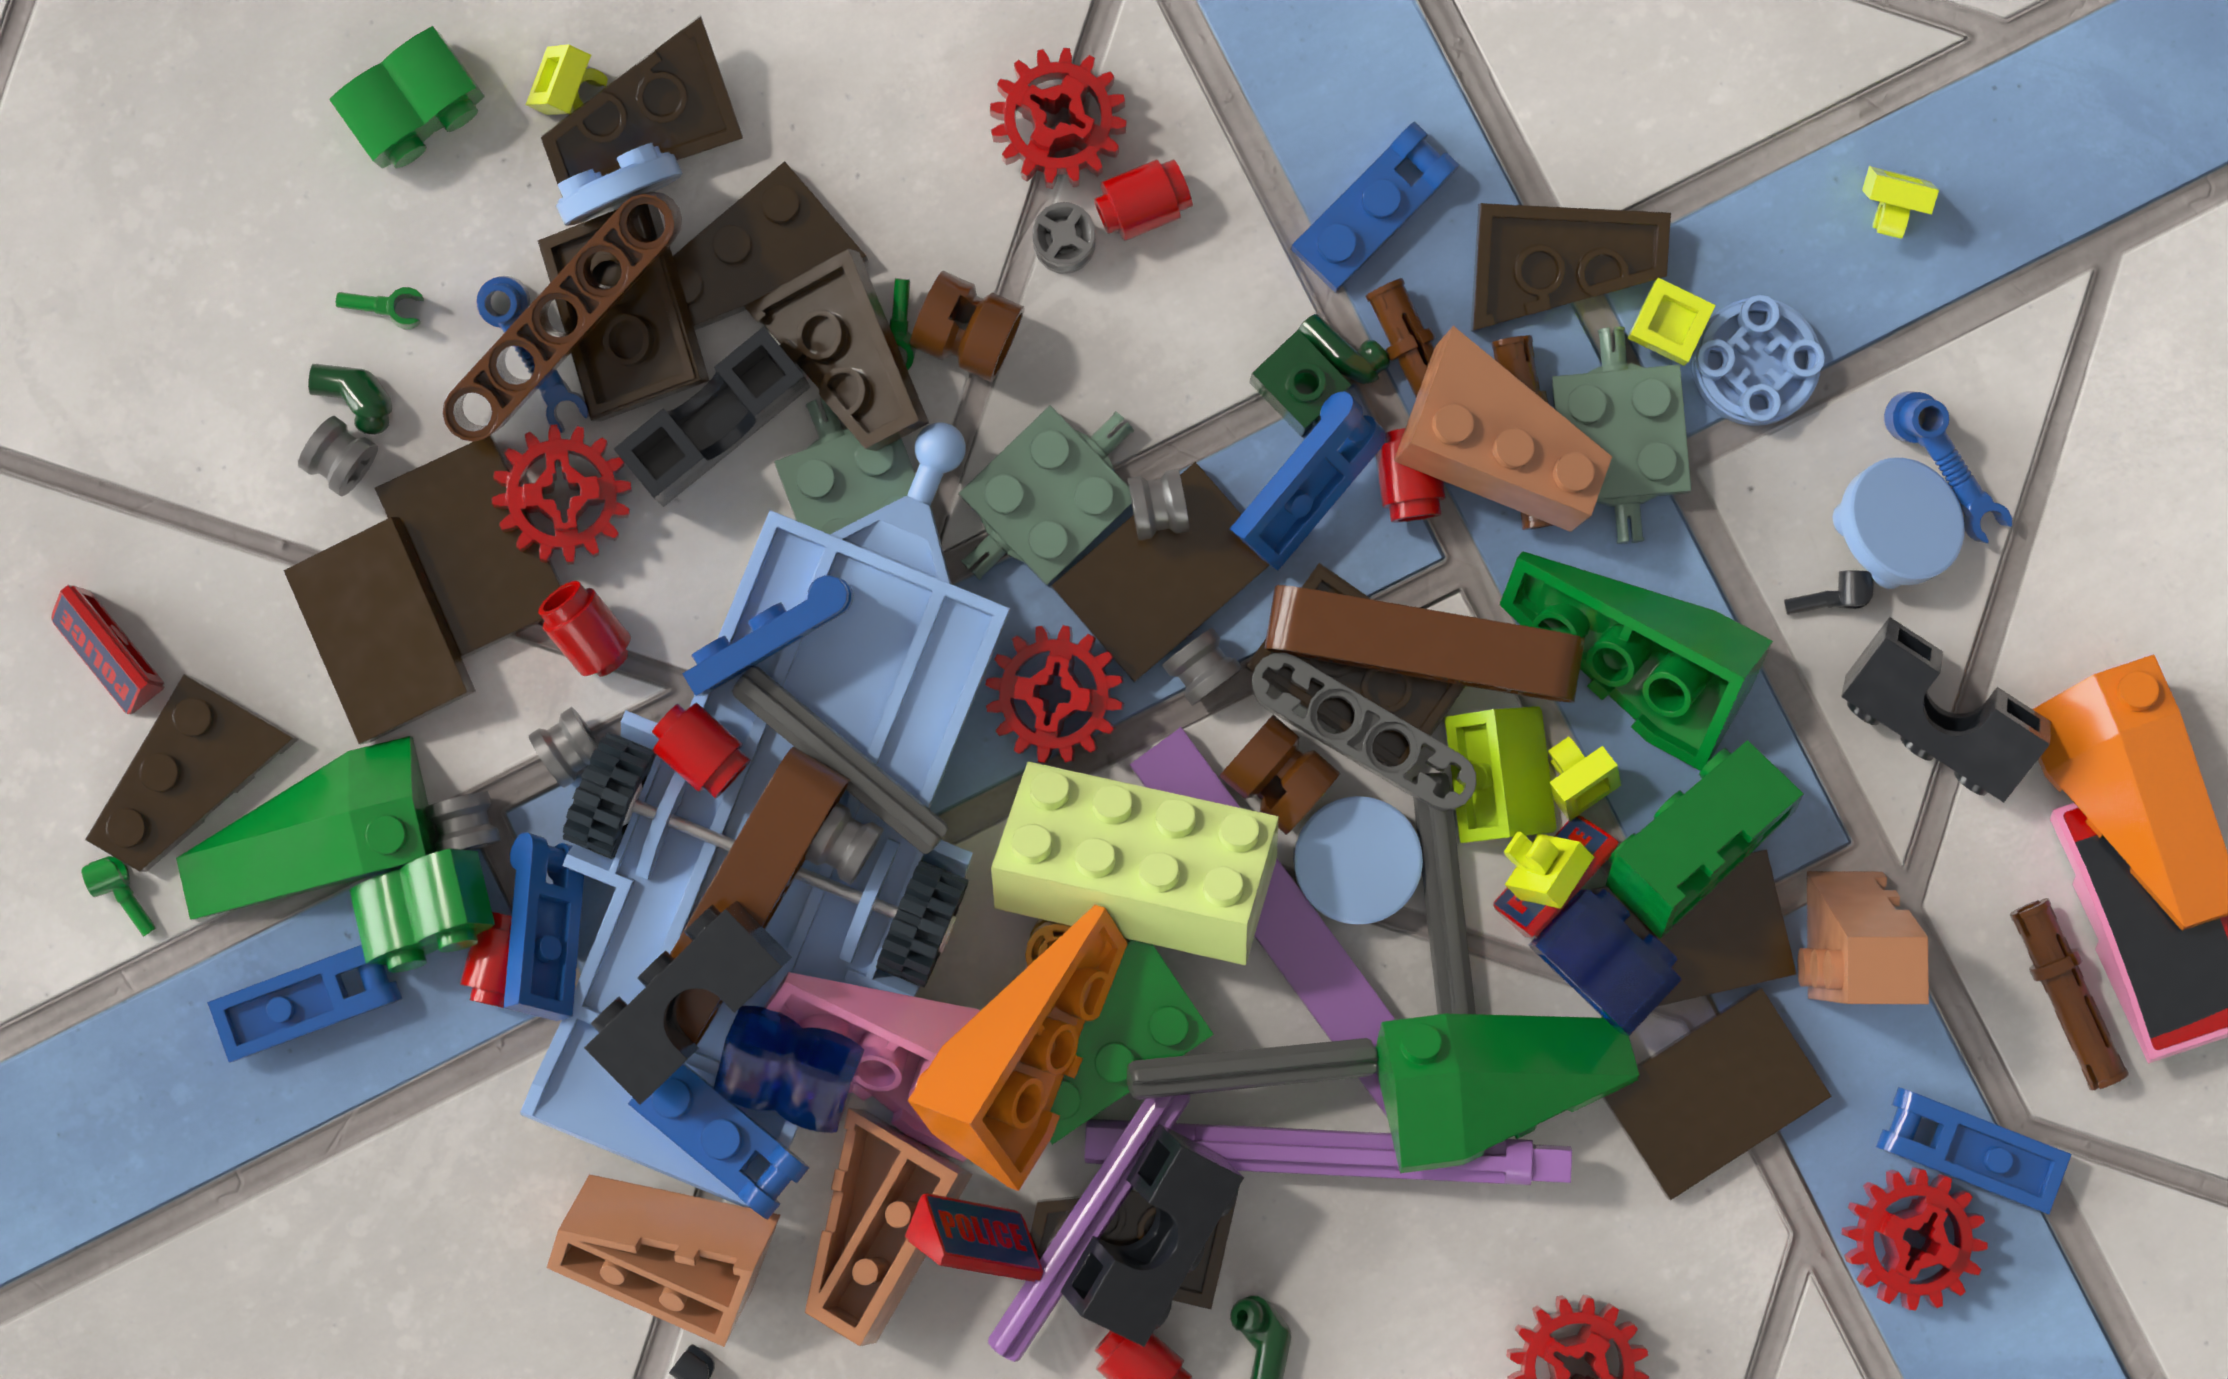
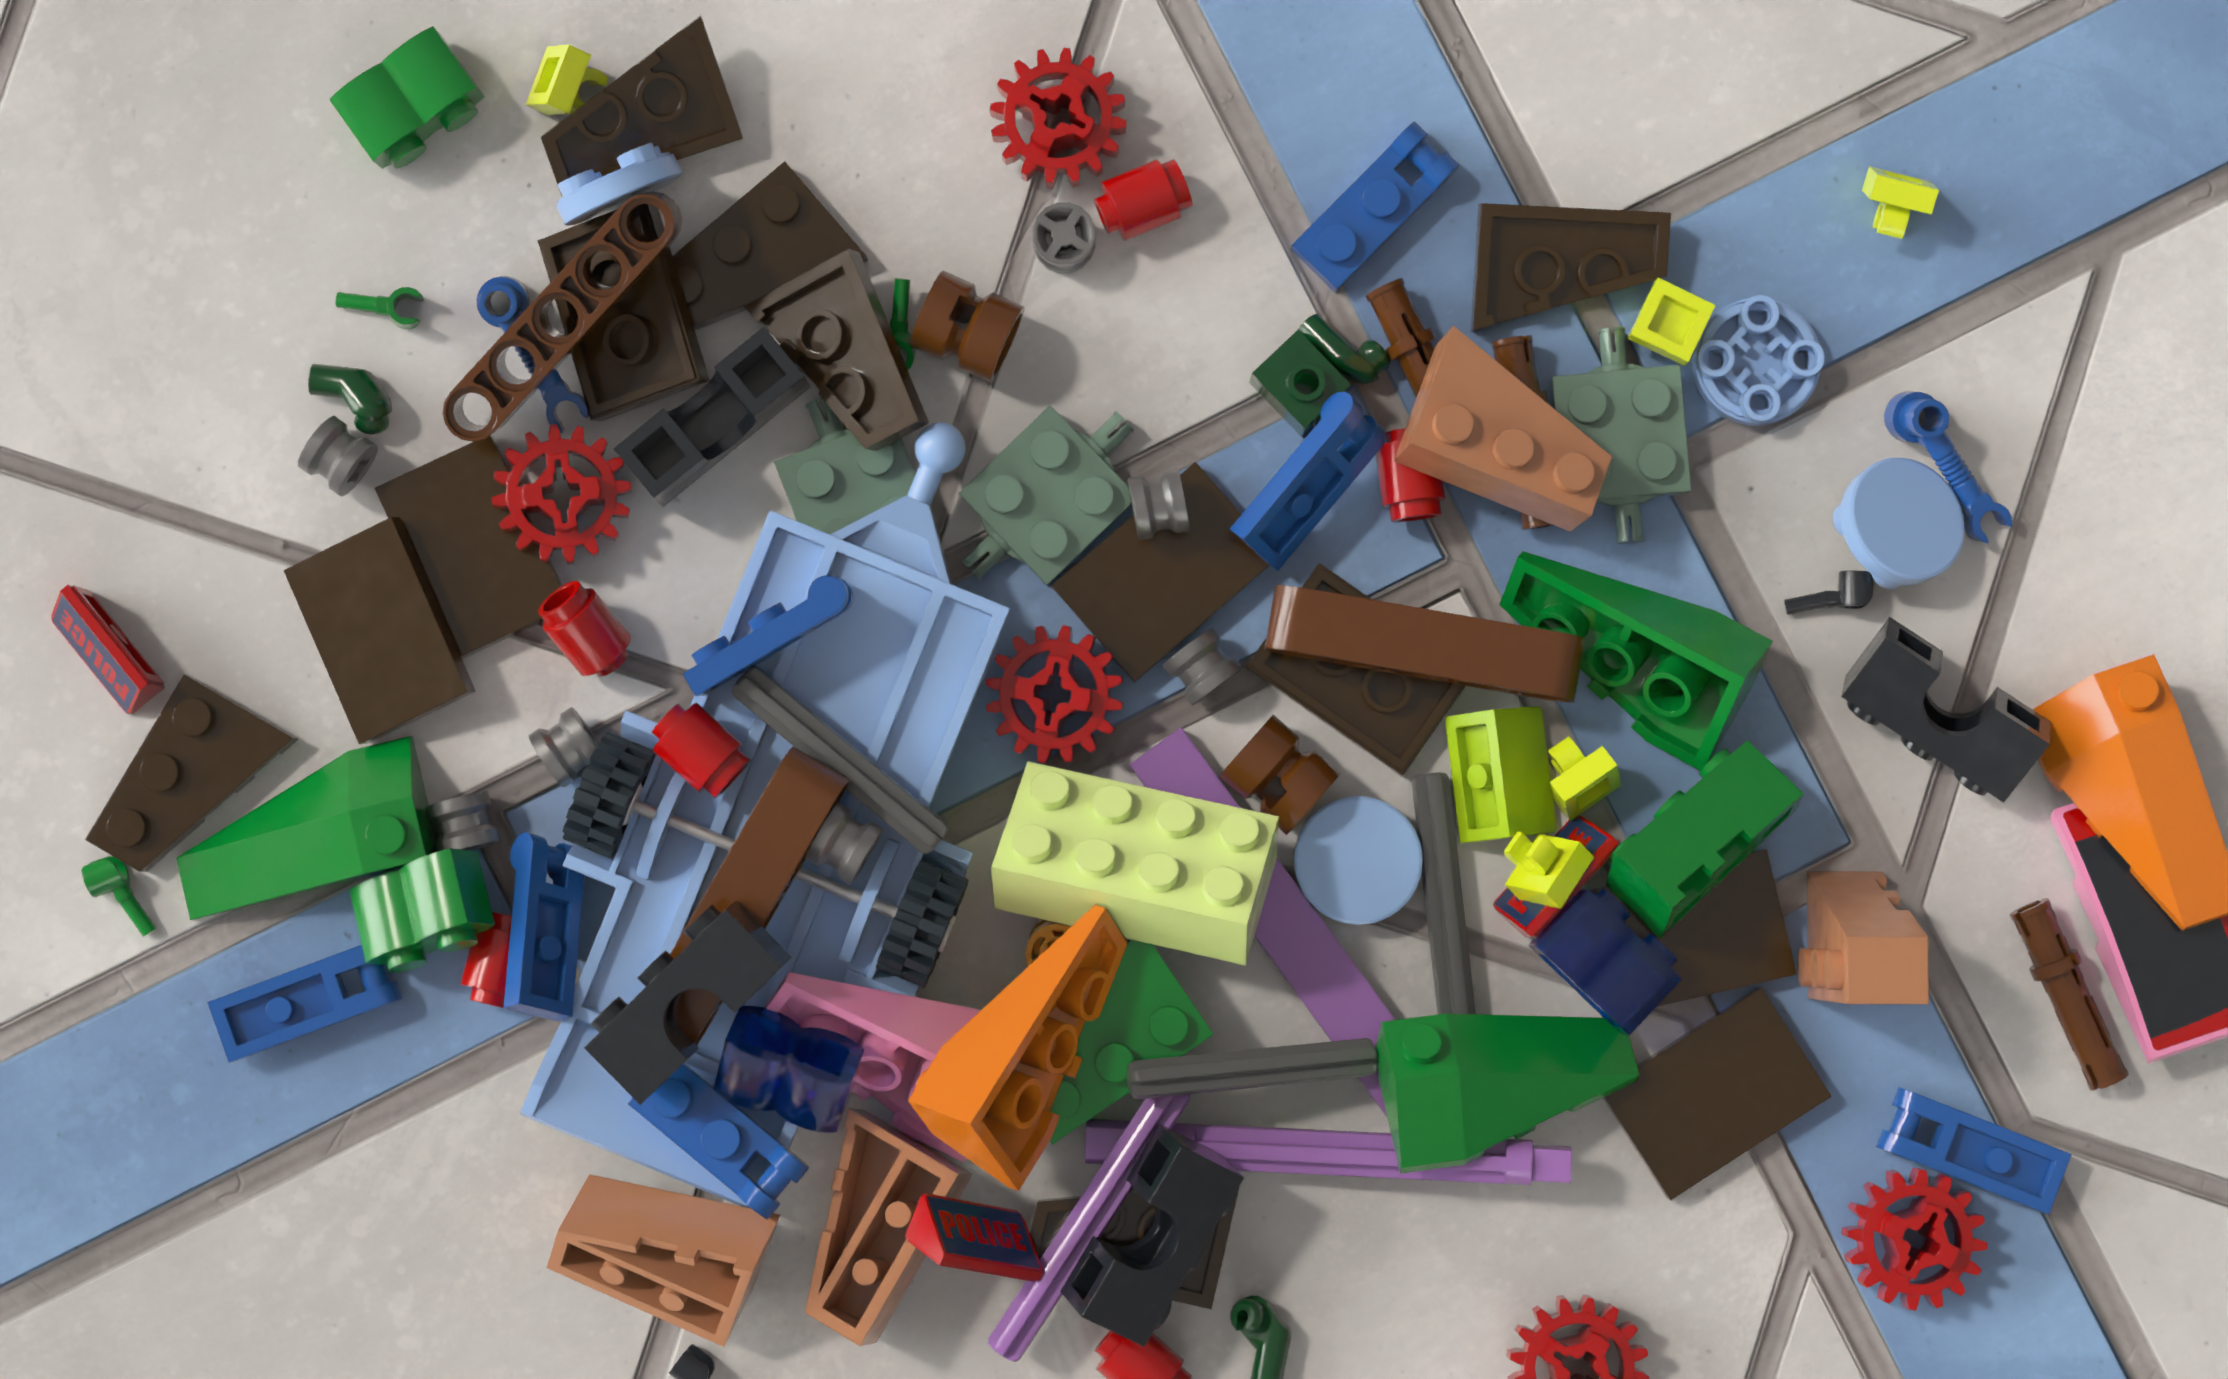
dark grey beam [1252,653,1476,811] -> none

